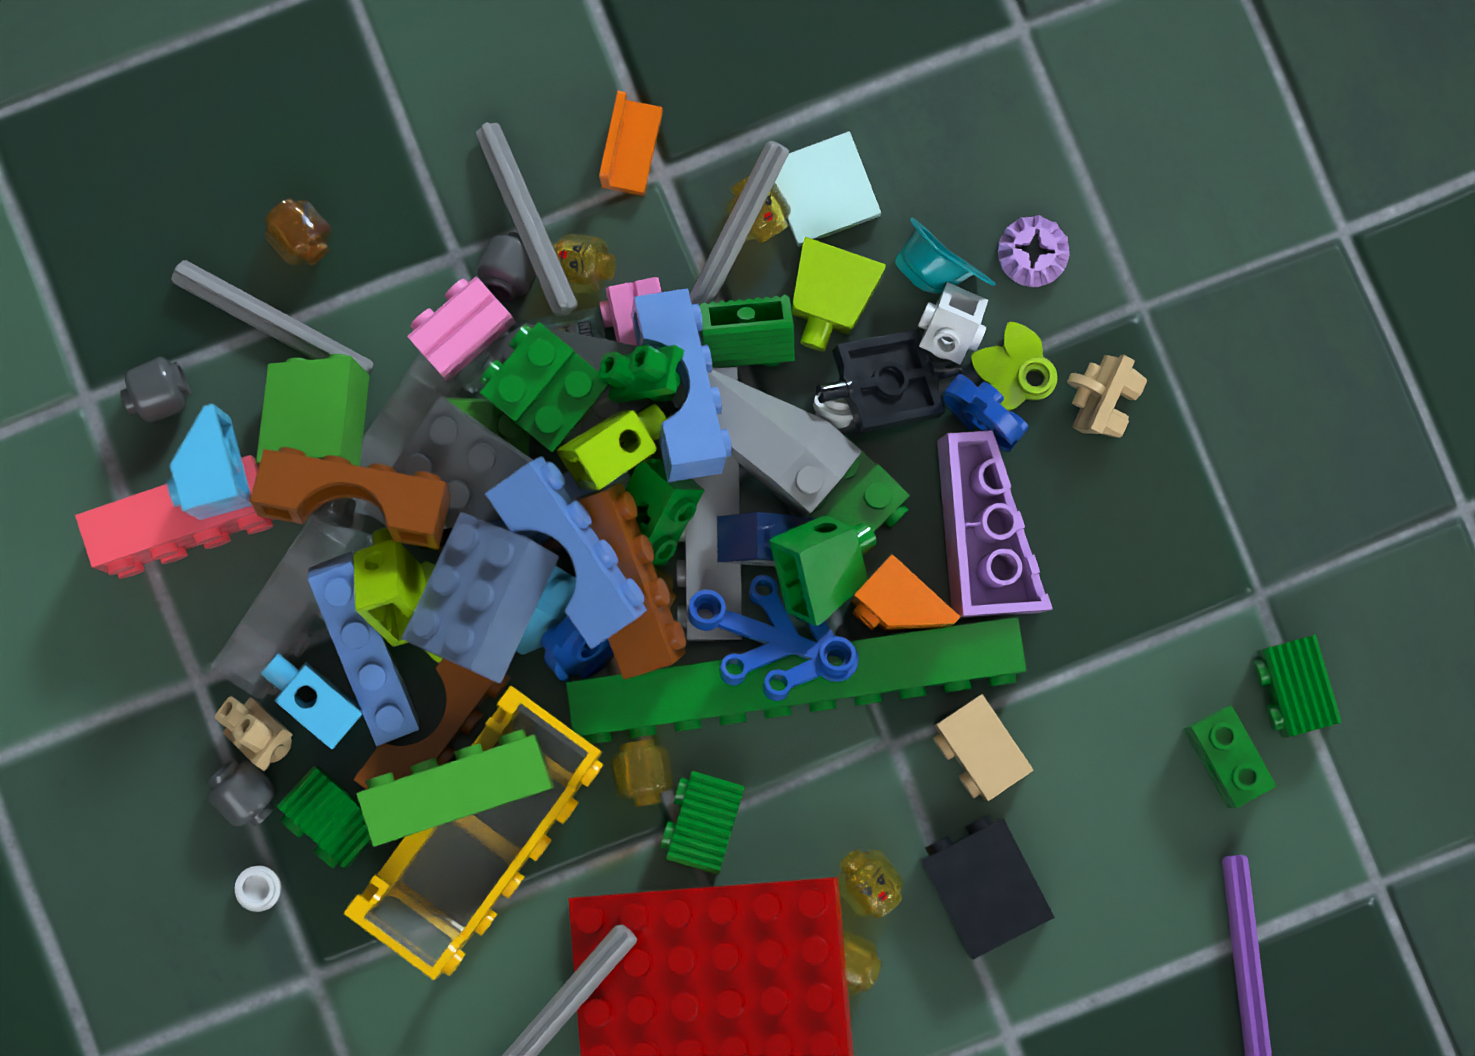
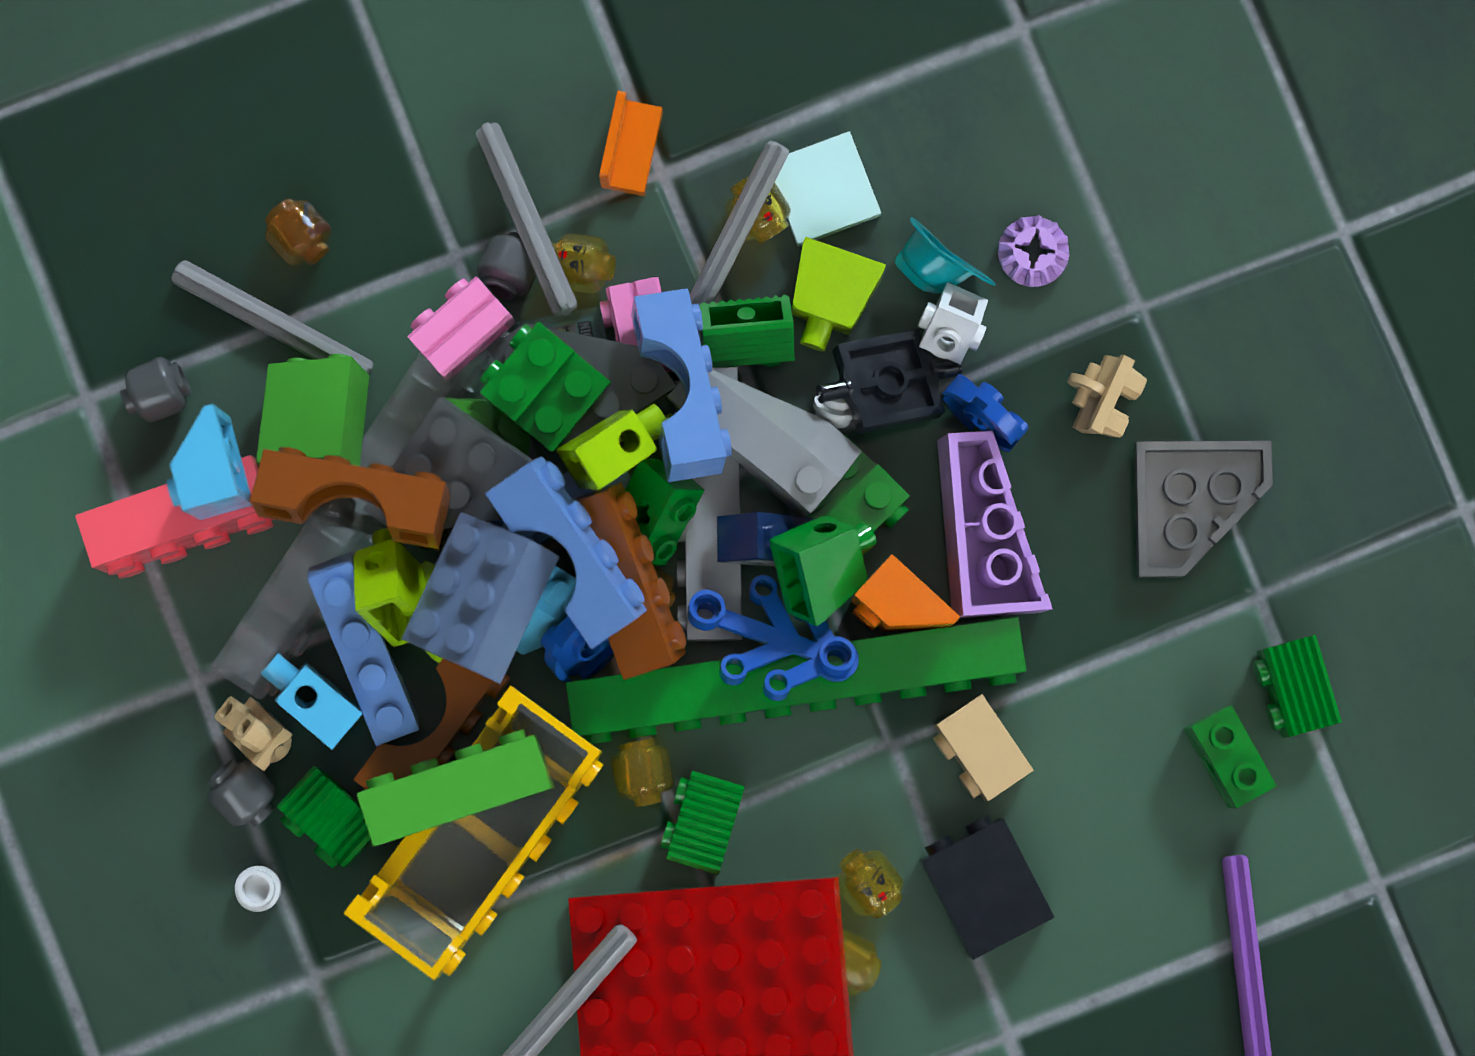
green hips [598,345,684,403] -> none
lime plate [970,322,1058,411] -> none
none -> dark grey plate [1134,441,1273,578]

